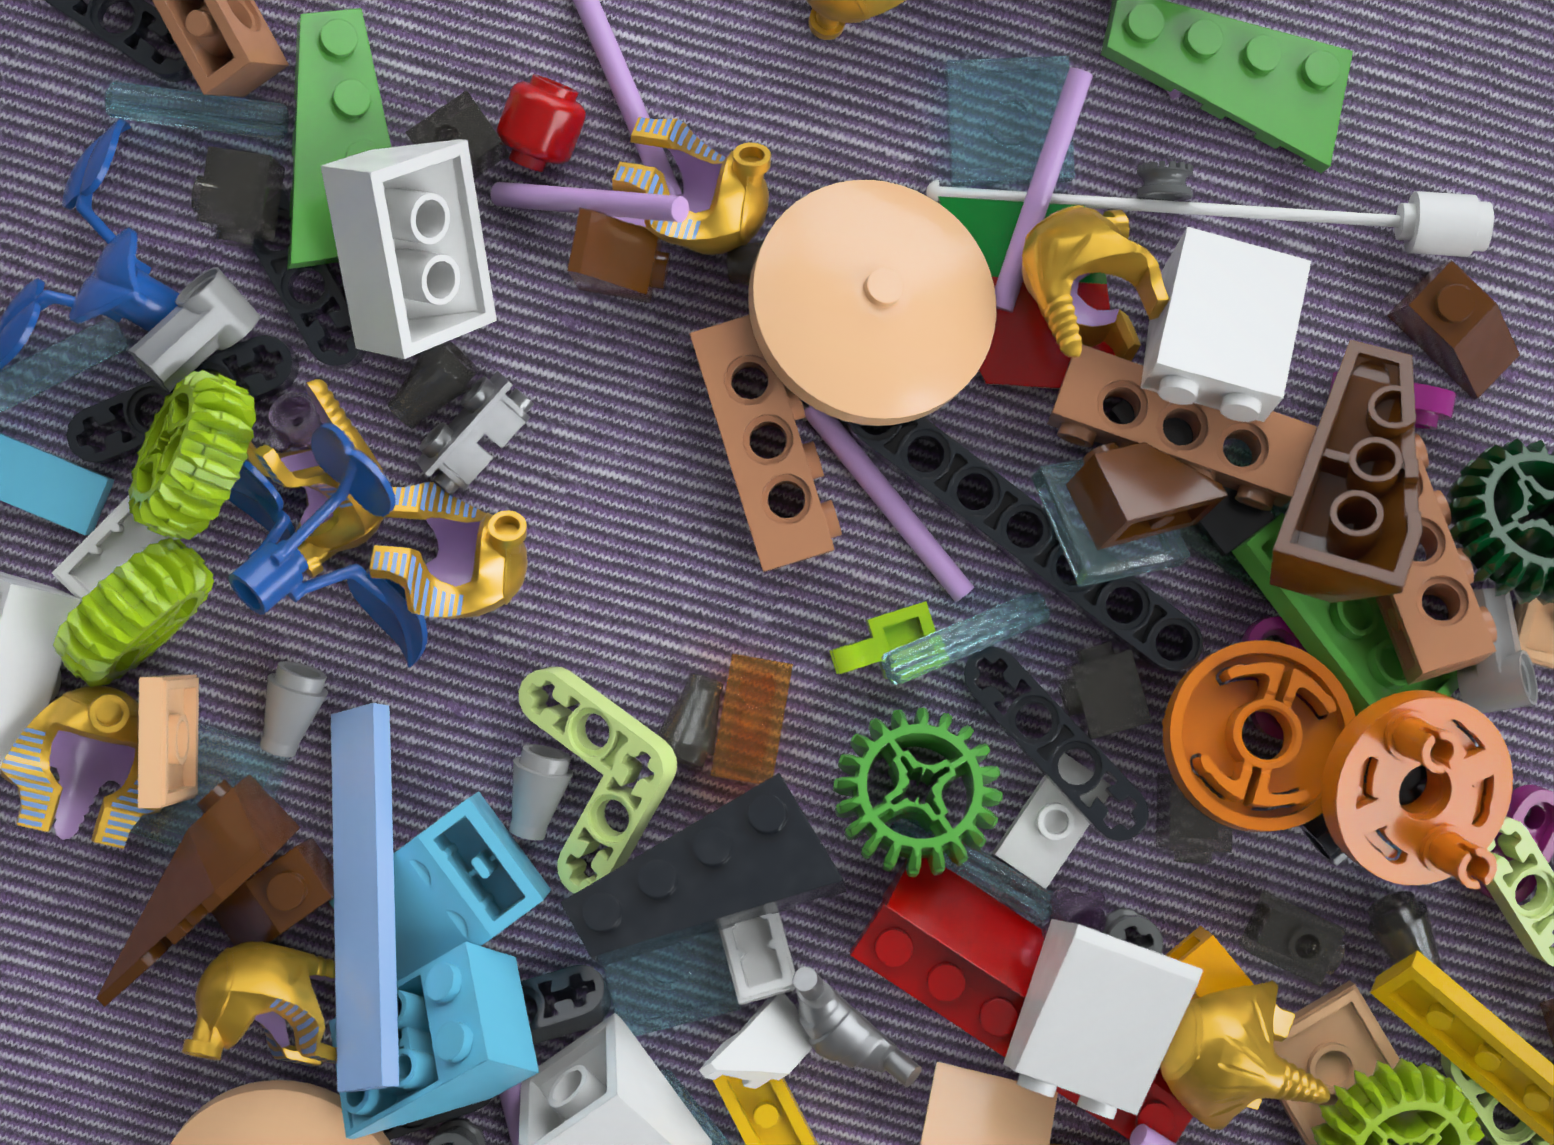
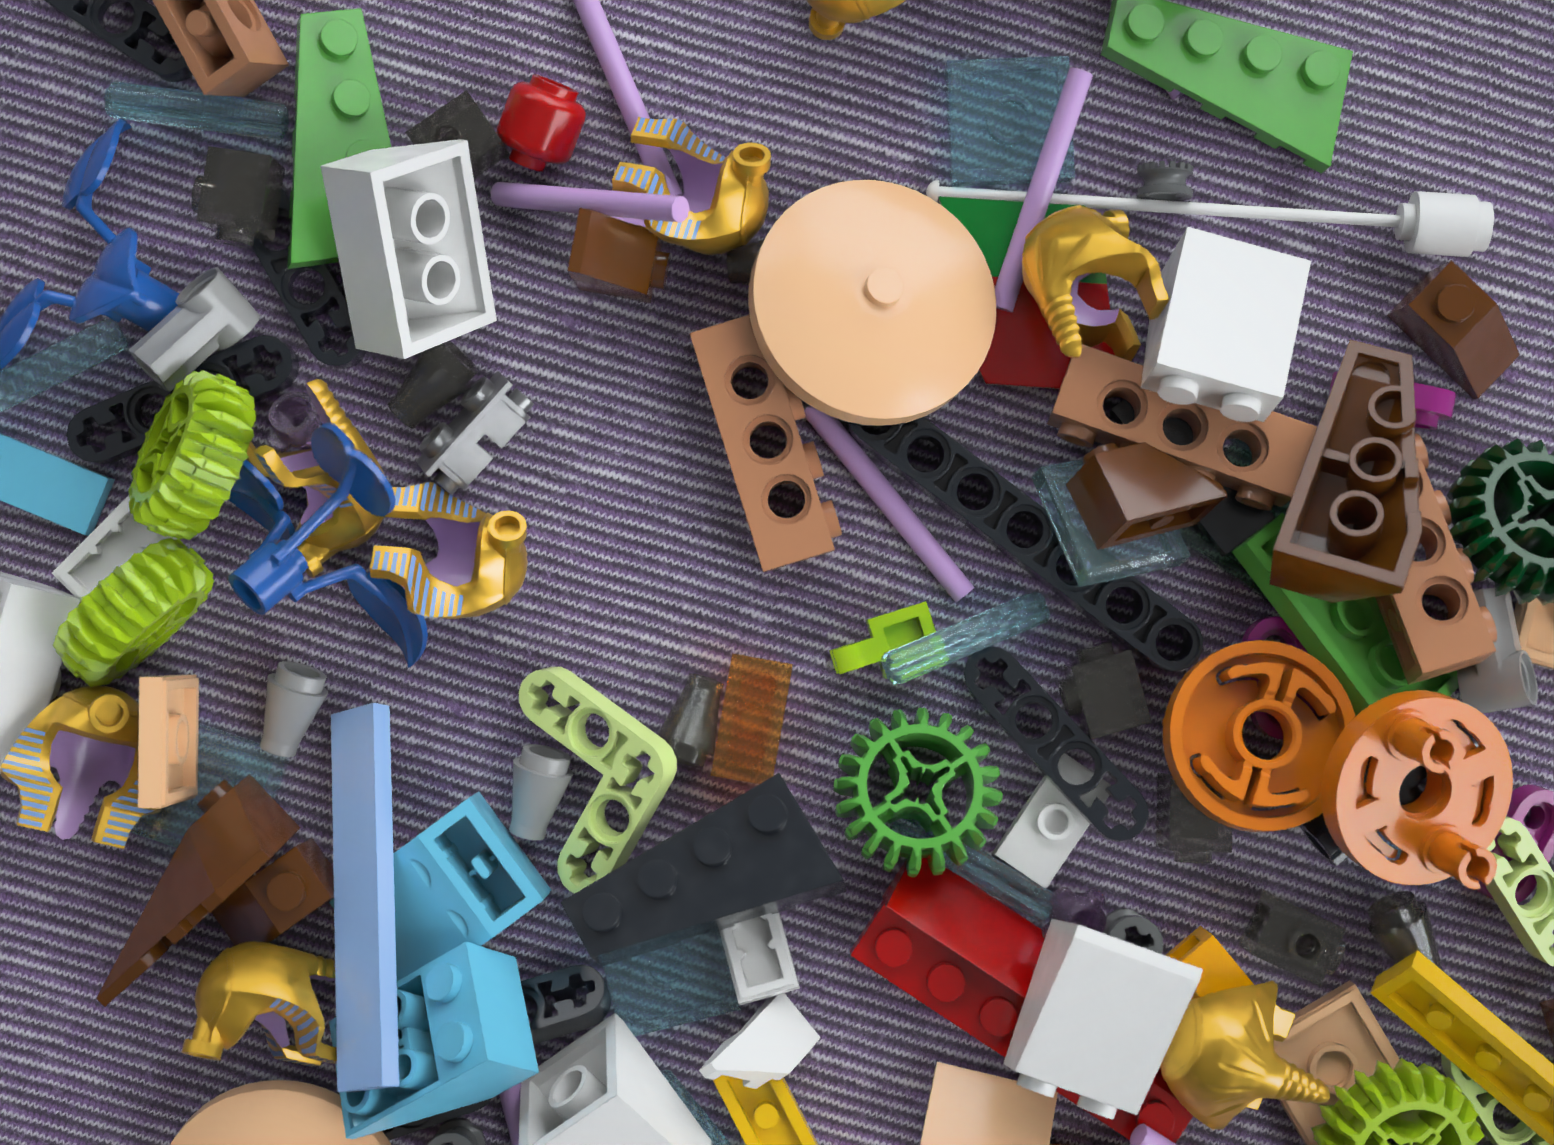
flat silver piece [793,967,922,1087] -> none

